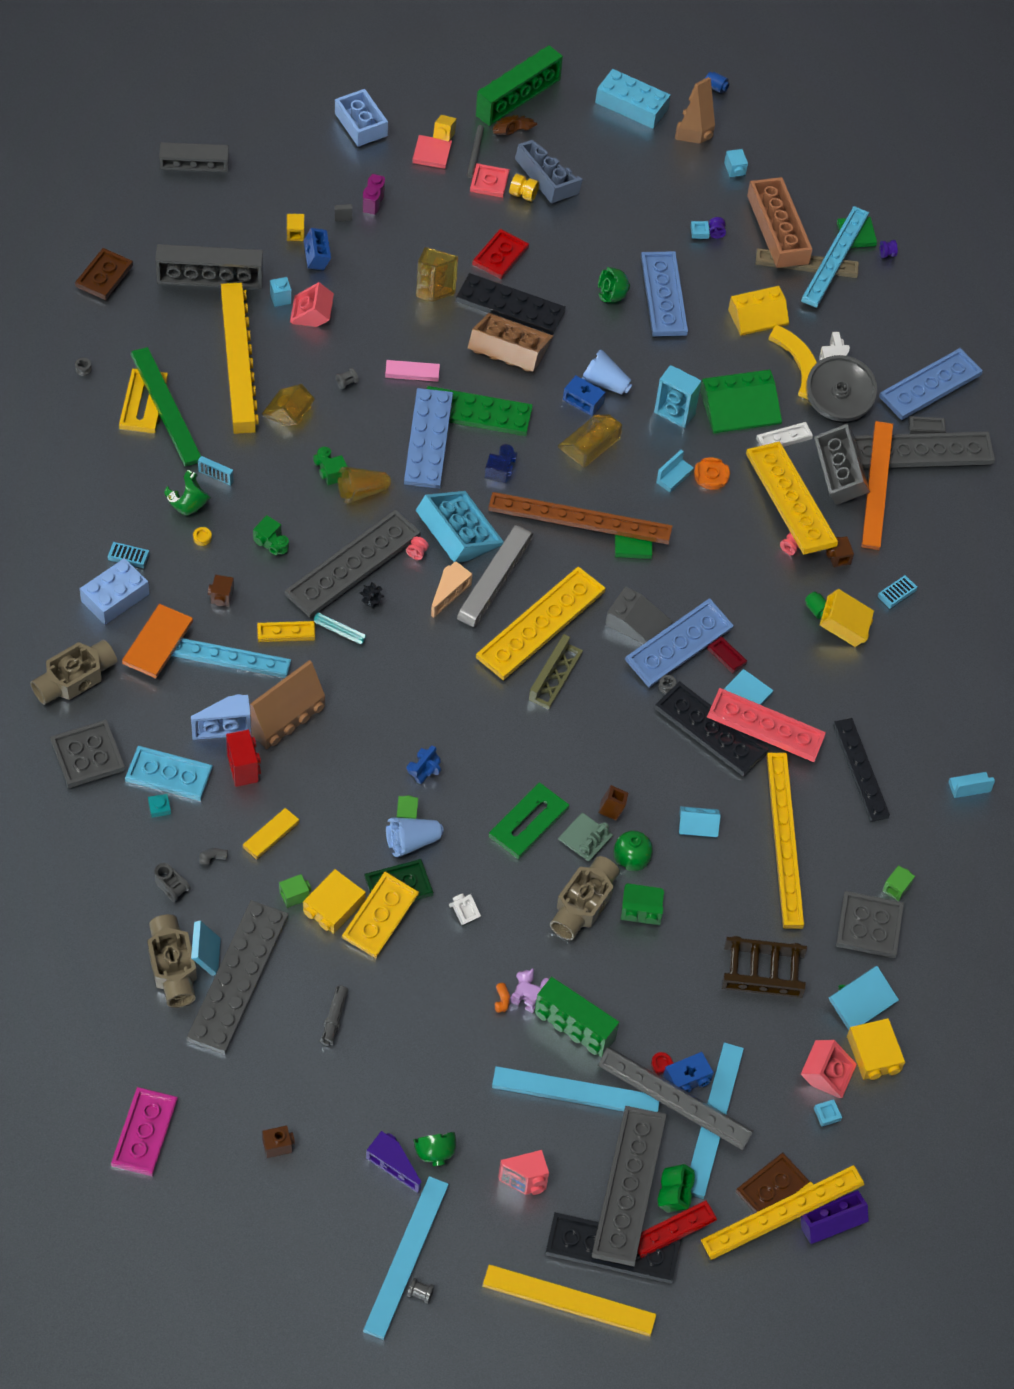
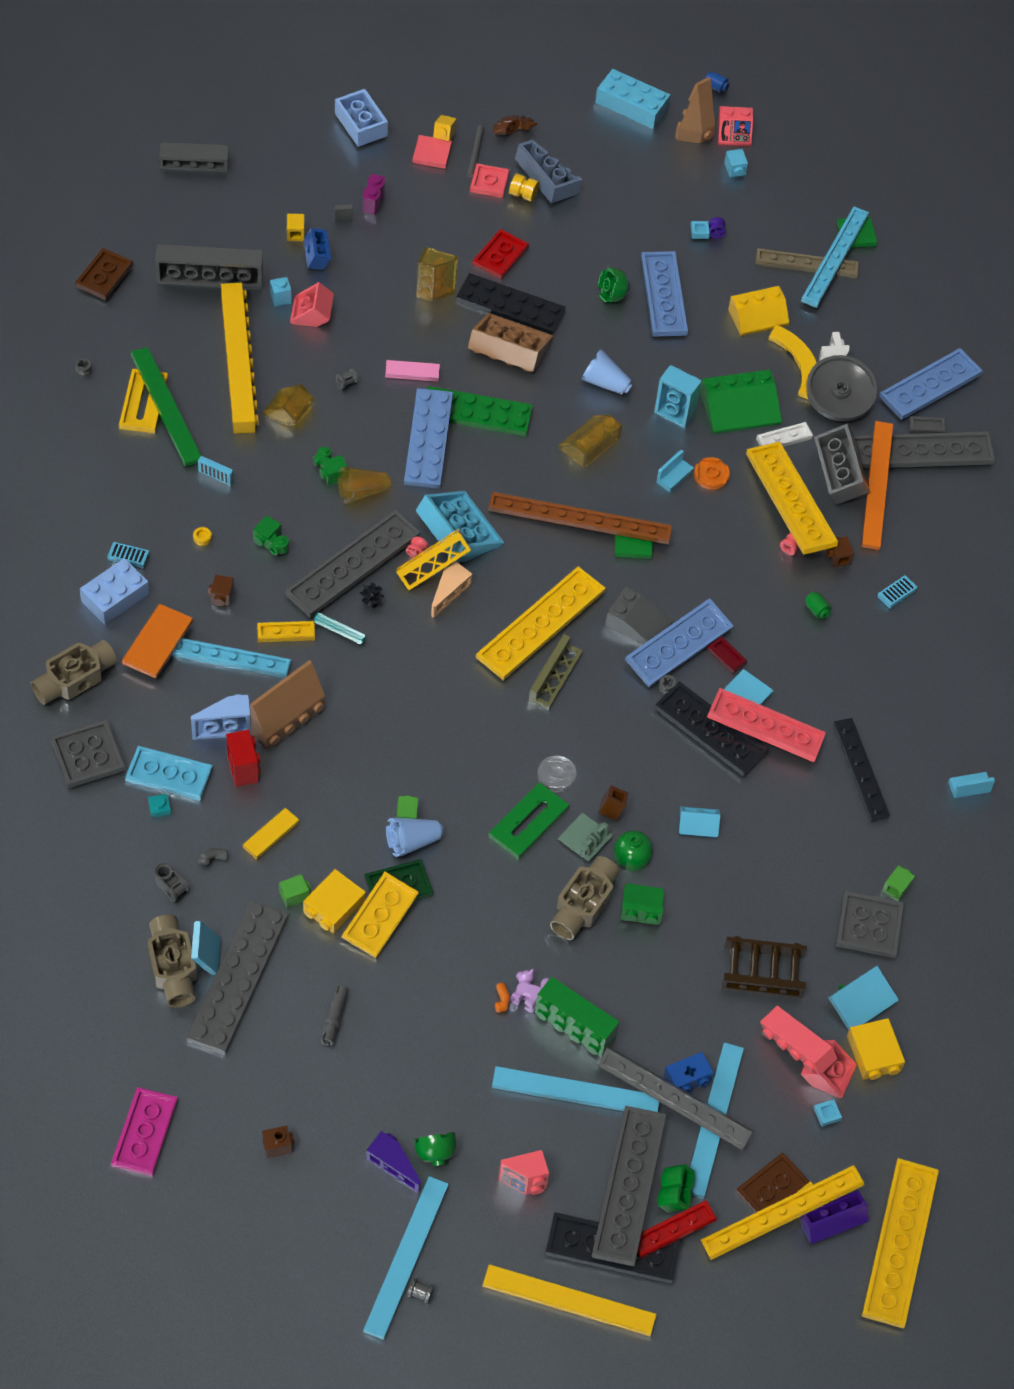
green piece [164,470,211,516] -> none
blue hips [406,746,441,784] -> none
white bracket [449,893,481,925] -> none
light grey beam [457,525,533,628] -> none
green brick [476,45,563,127] -> none
clear blue brick [485,444,518,483] -> none
blue brick [563,375,605,417] -> none
red tile [651,1052,673,1075] -> none
nougat brick [747,177,813,268] -> none
yellow plate [767,753,804,929] -> none
yellow brick [820,589,874,647] -> none
dark purple wheel [879,240,898,258] -> none
none -> yellow fence [396,528,471,591]
none -> clear tile [537,755,576,792]
none -> coral slope [717,106,753,146]
none -> coral brick [760,1006,838,1075]
none -> yellow plate [861,1158,939,1329]

